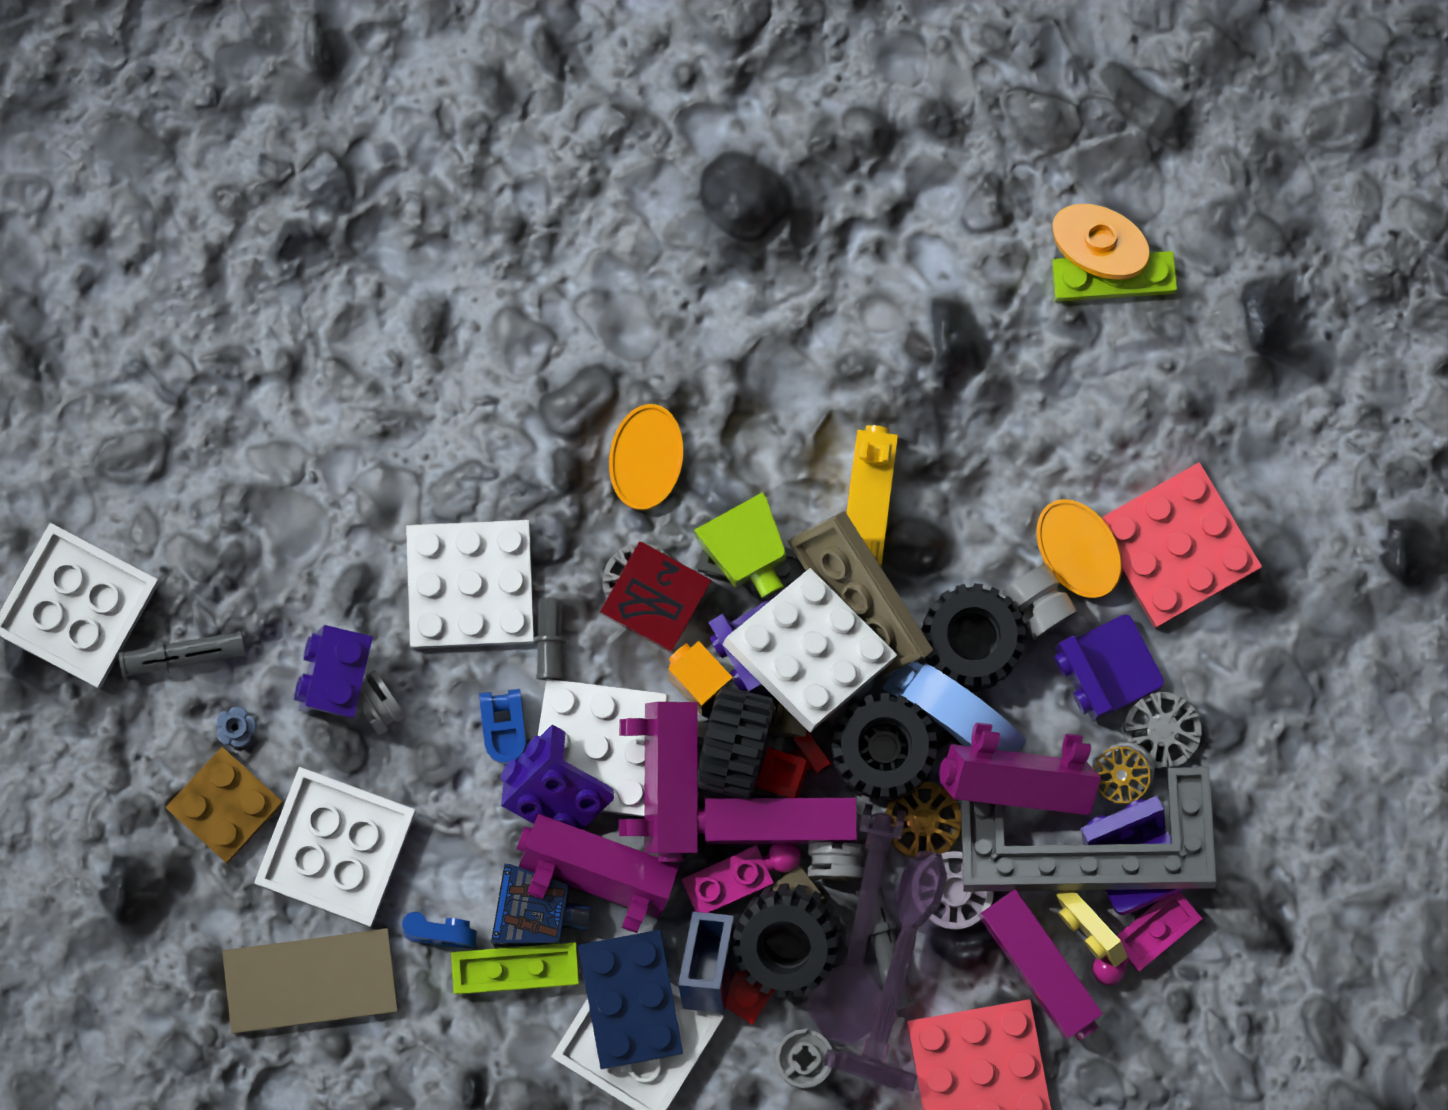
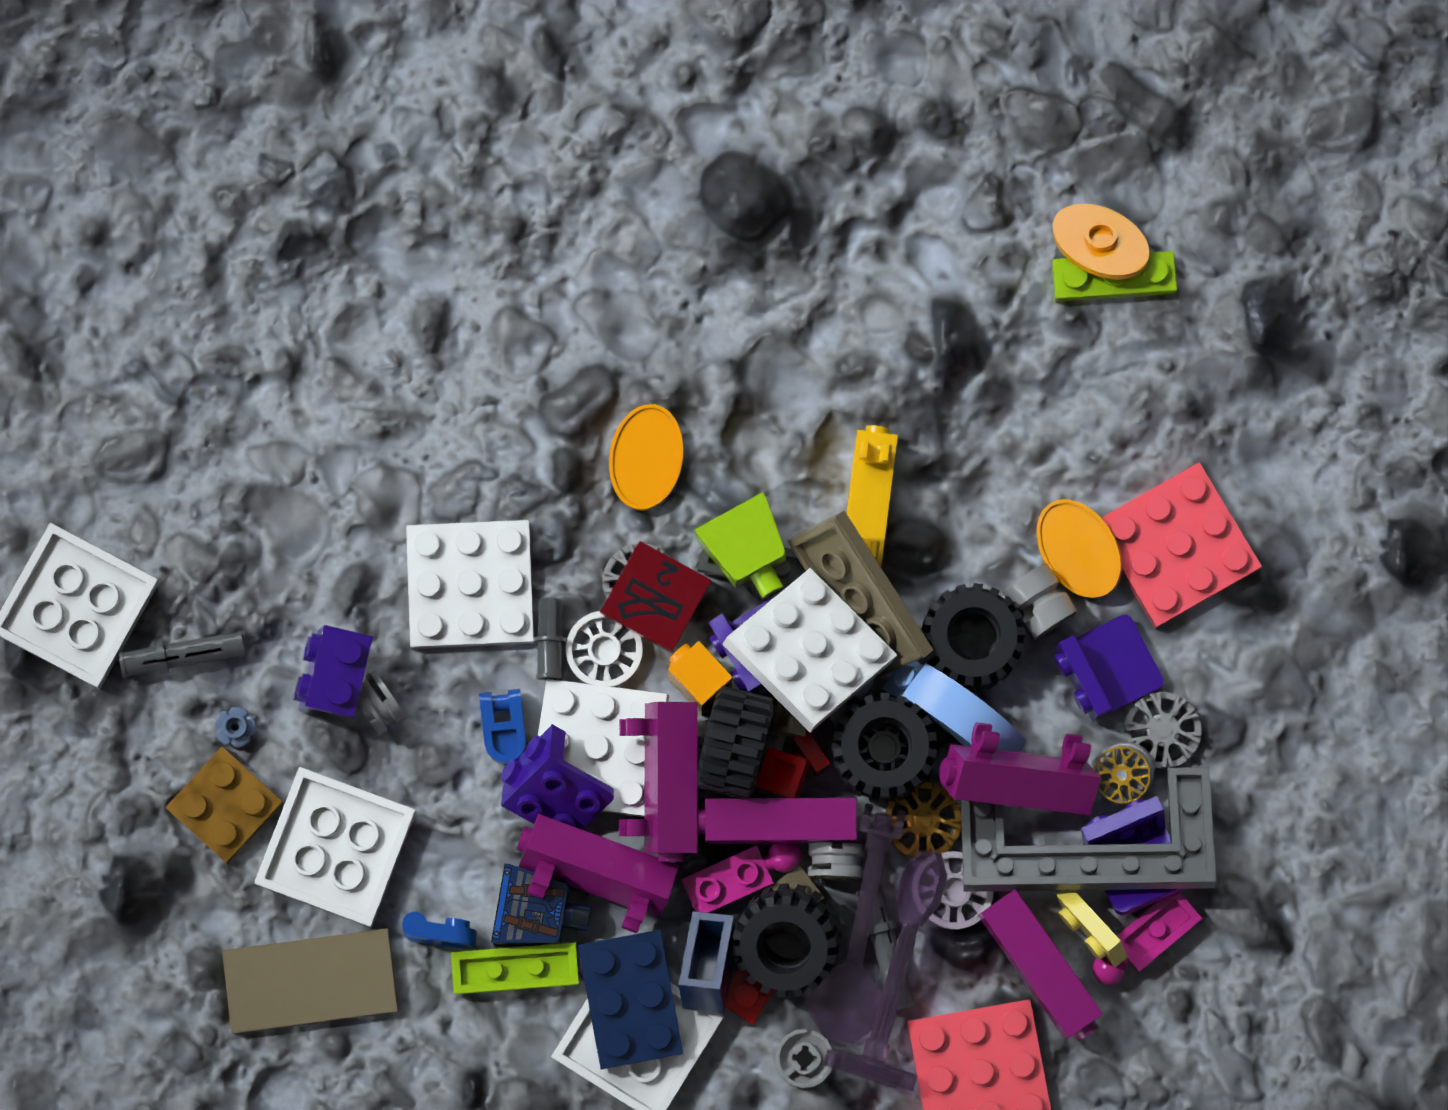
none -> white wheel [566,611,643,687]

